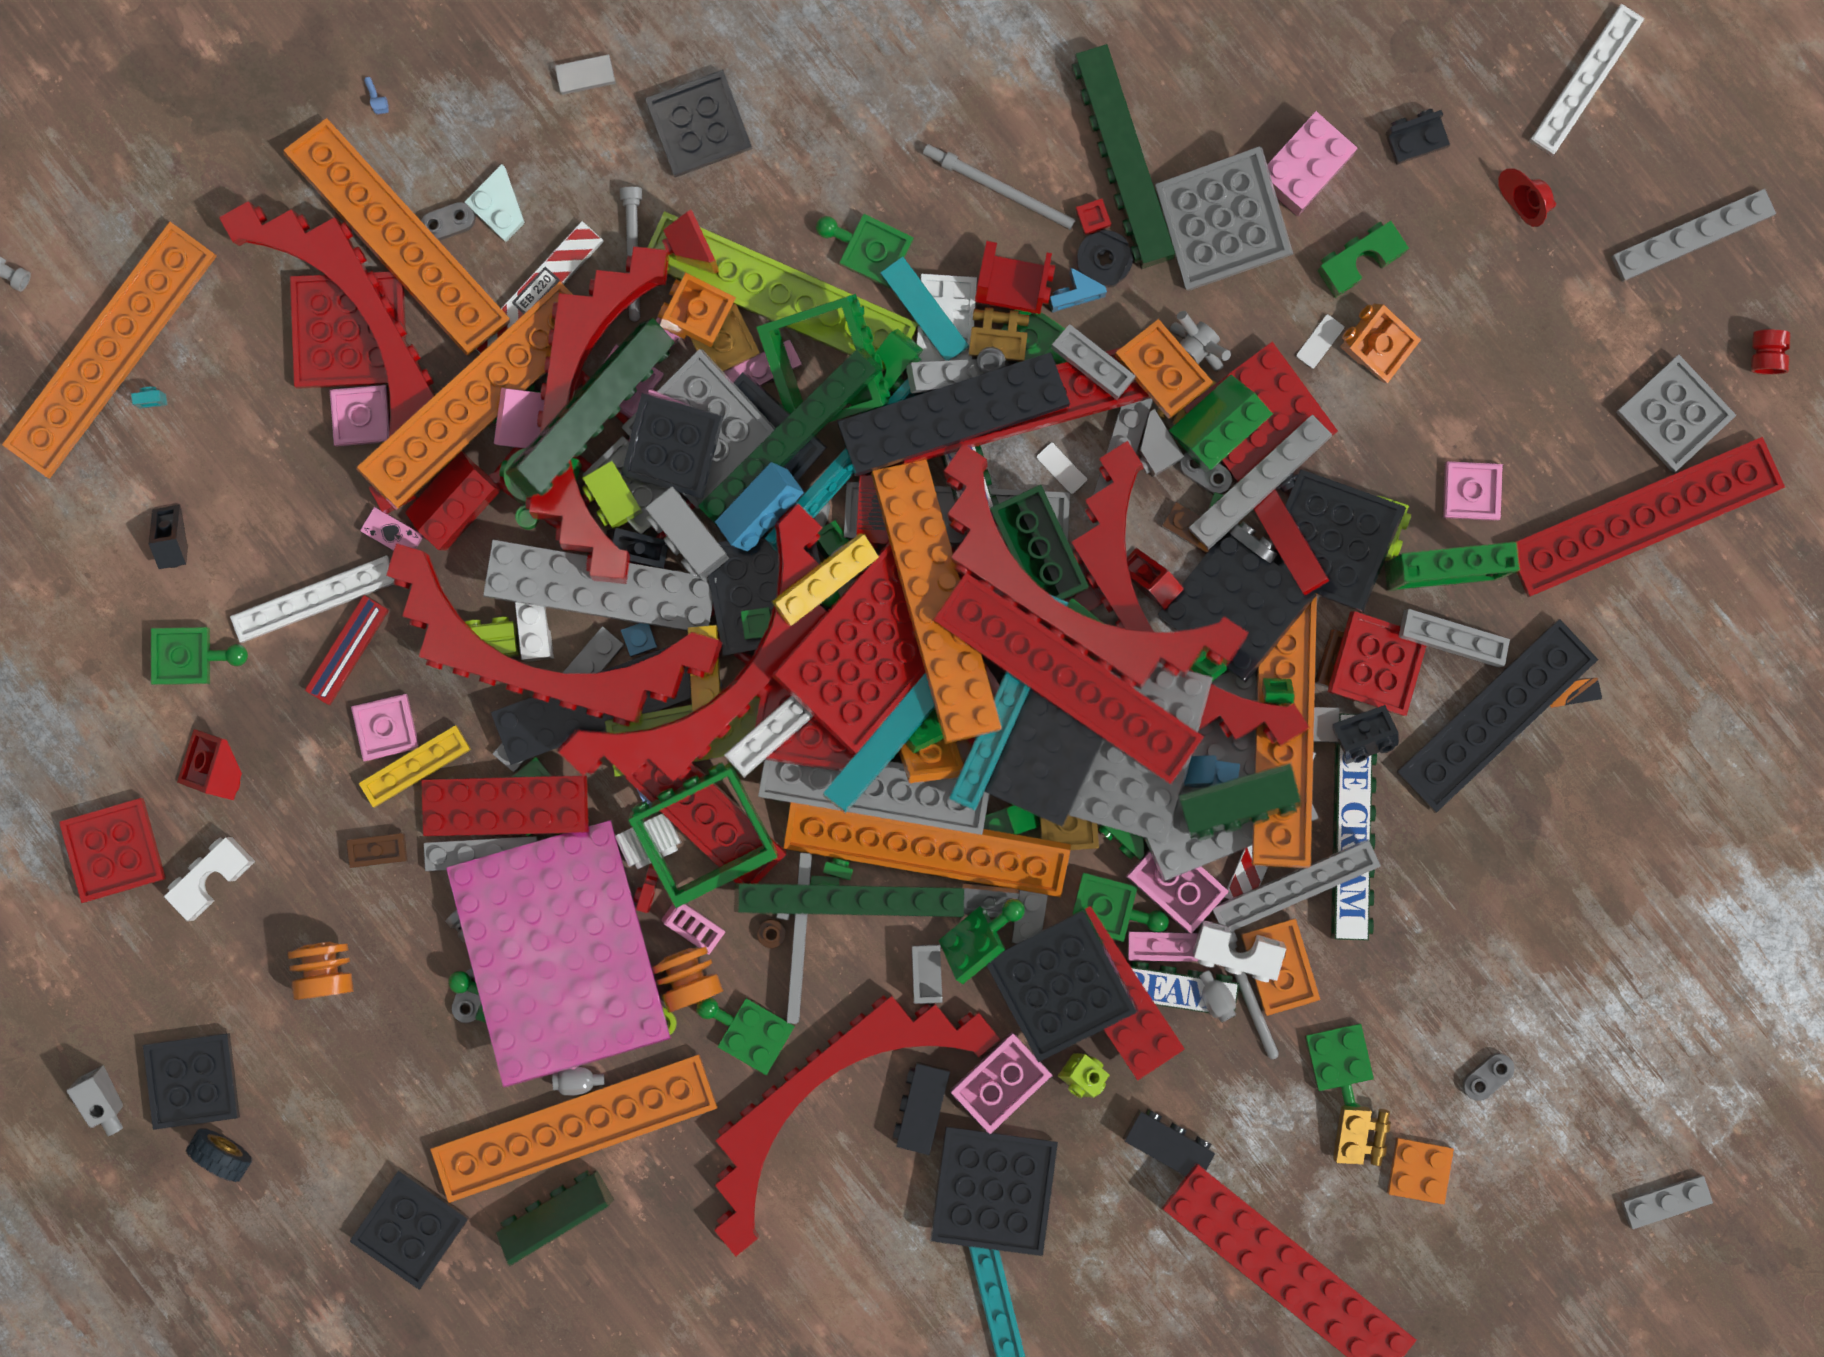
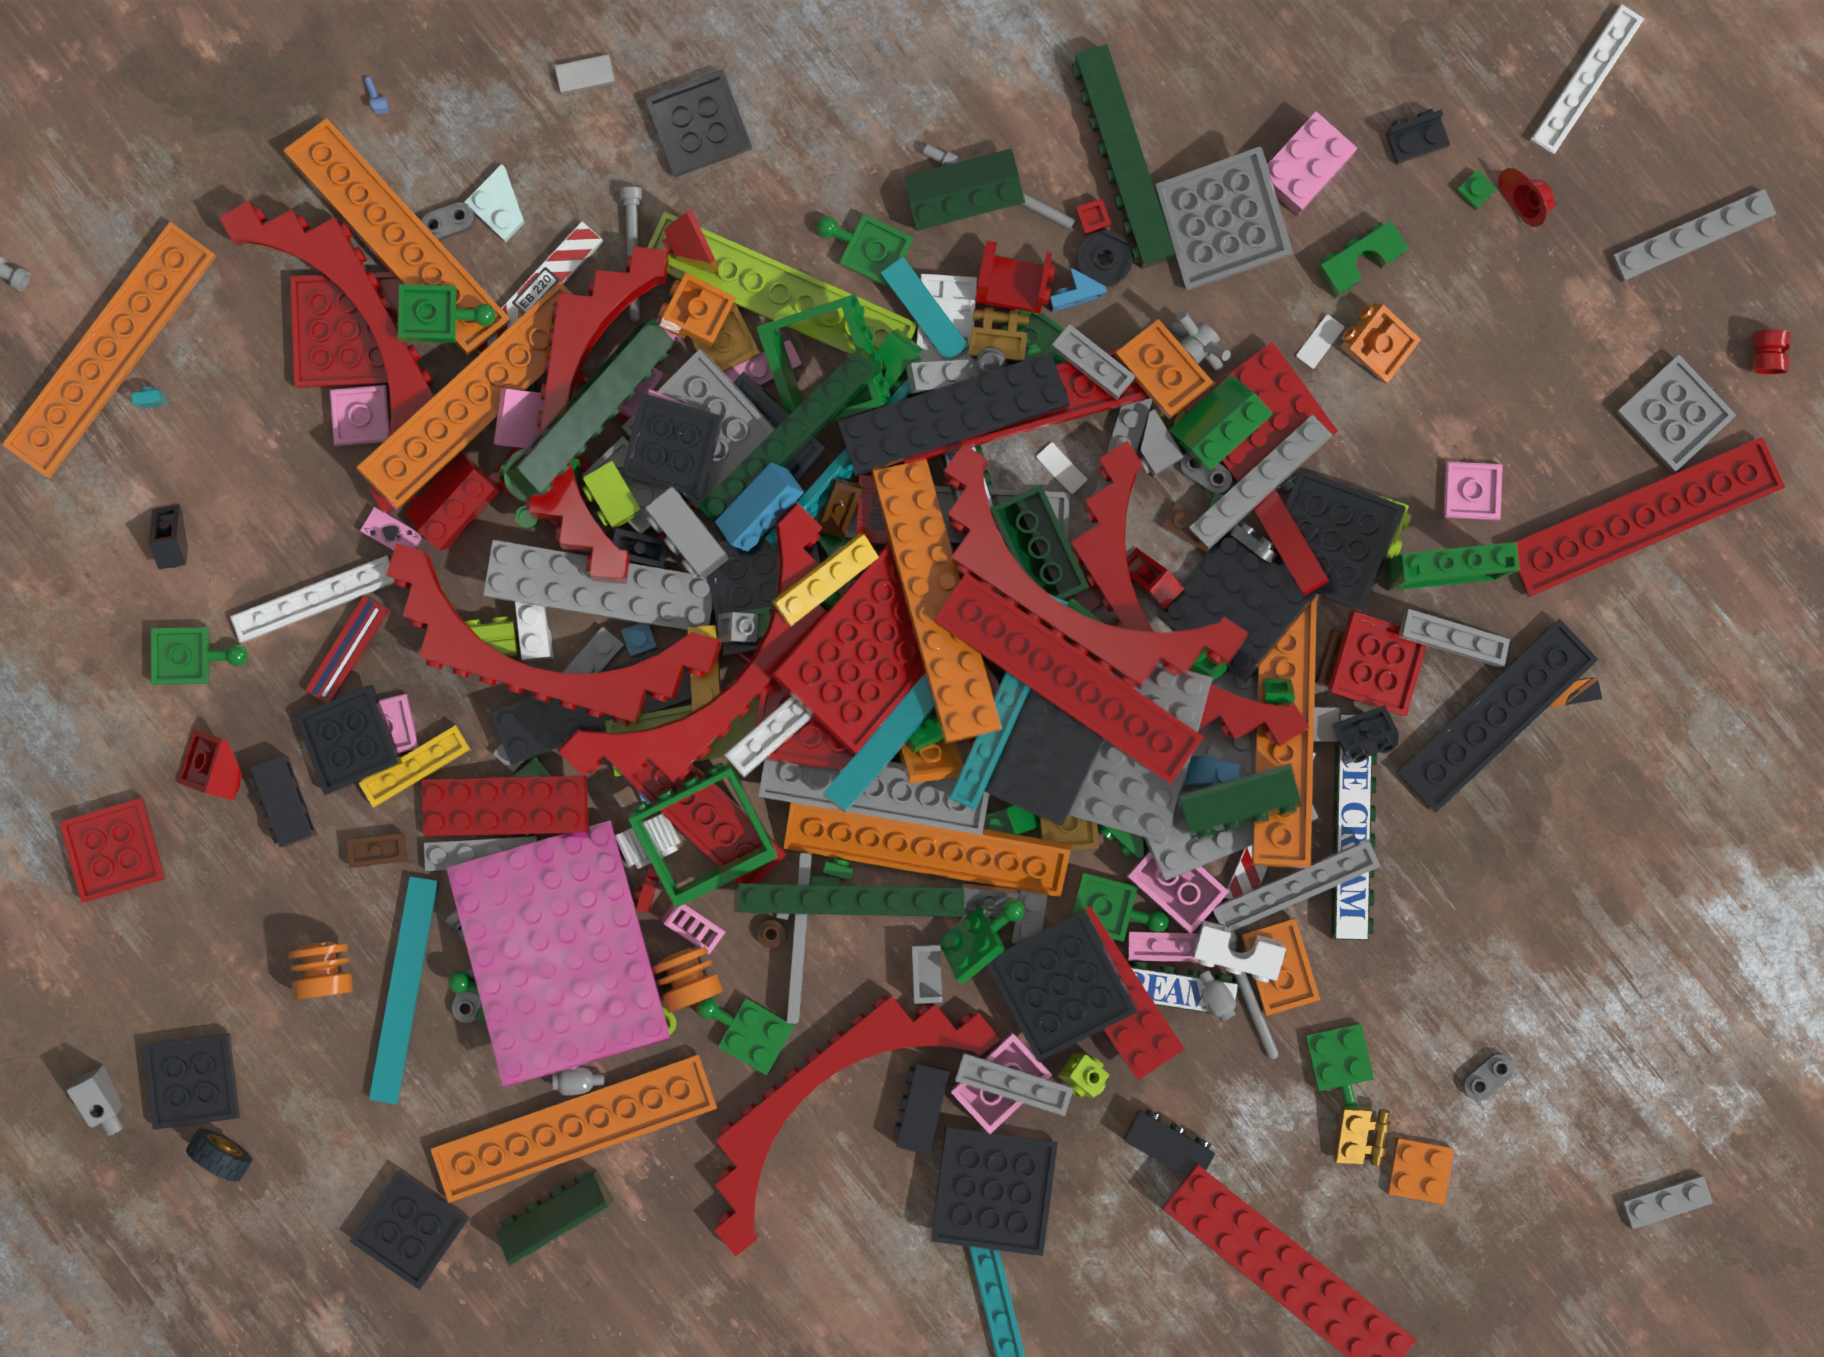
white arch [164,837,255,921] -> none
none -> black brick [250,756,317,847]
none -> black plate [295,685,403,795]
none -> teal tile [369,876,439,1105]
none -> green plate [398,284,496,343]
none -> light grey bracket [718,612,758,643]
none -> reddish brown plate [818,478,863,538]
none -> dark green slope [904,148,1025,231]
none -> light grey plate [955,1053,1073,1116]
none -> green plate [1456,170,1497,210]

